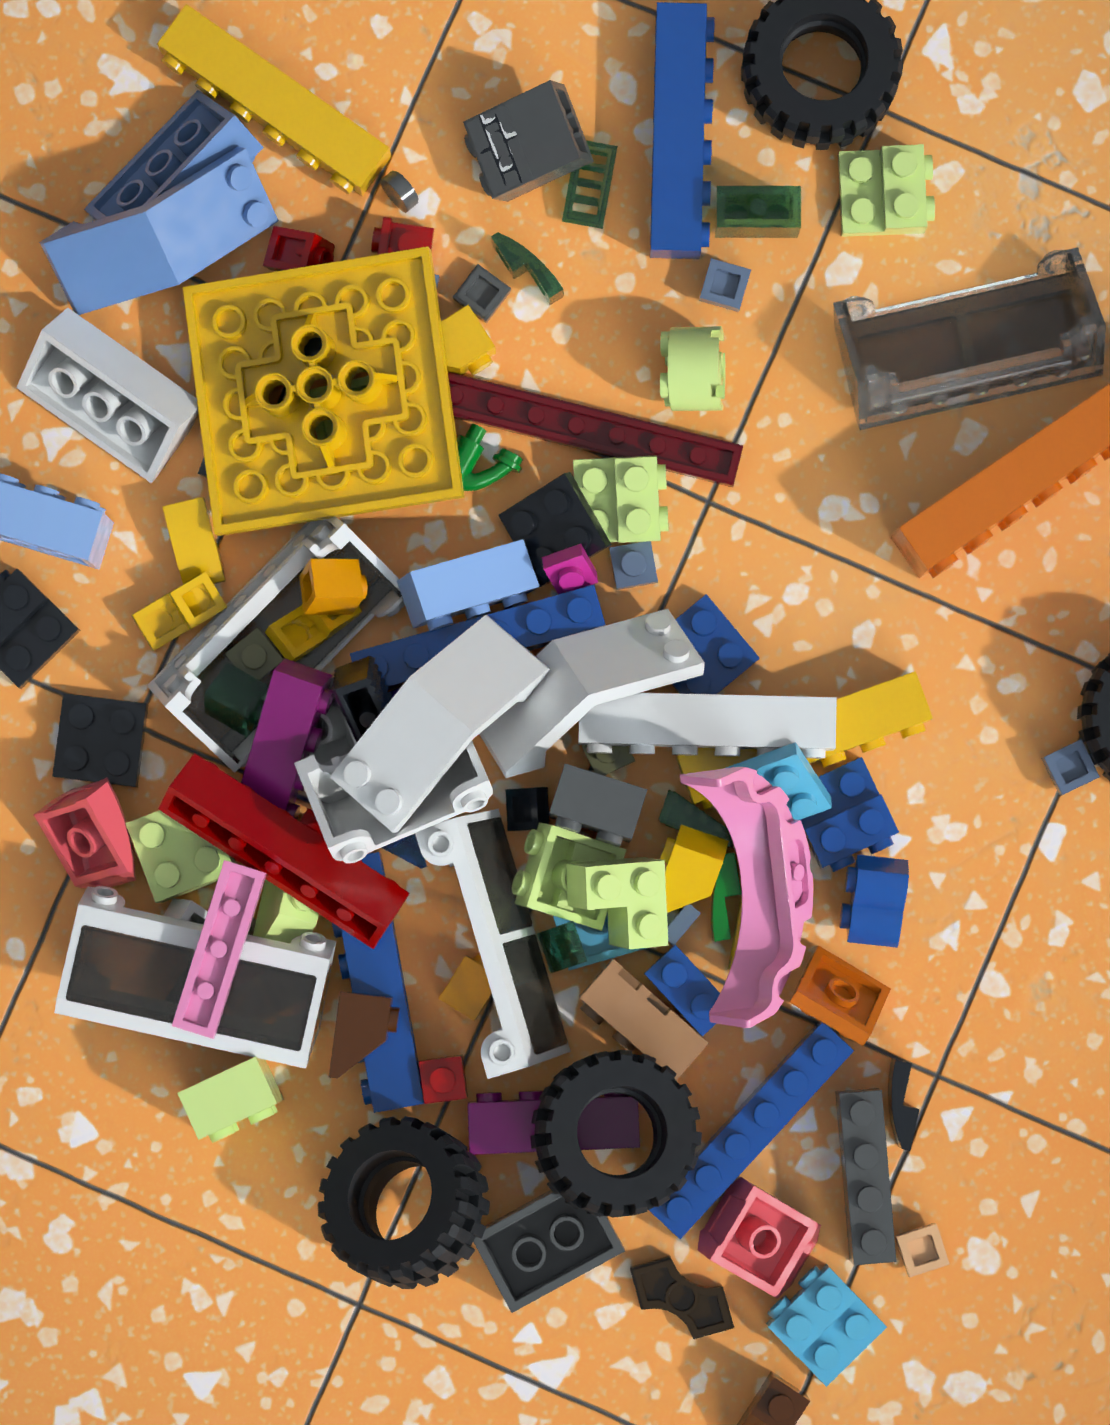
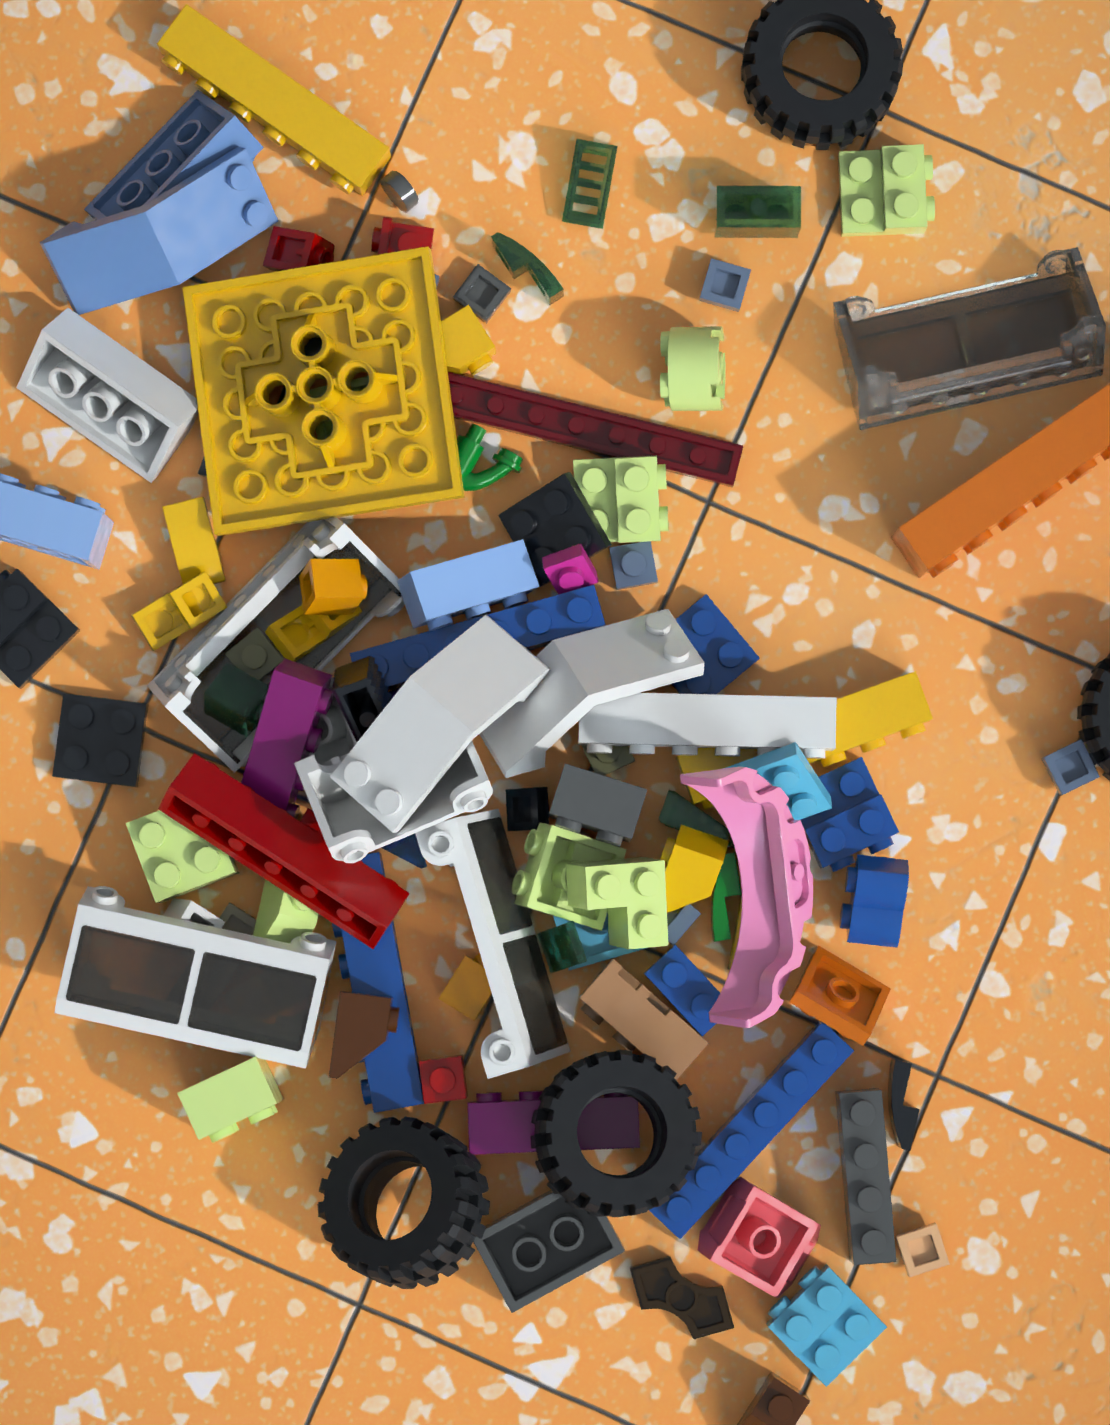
coral slope [34,777,136,888] -> none
bright pink plate [172,860,267,1039] -> none
dark grey brick [463,80,594,202] -> none
blue brick [650,2,715,259] -> none

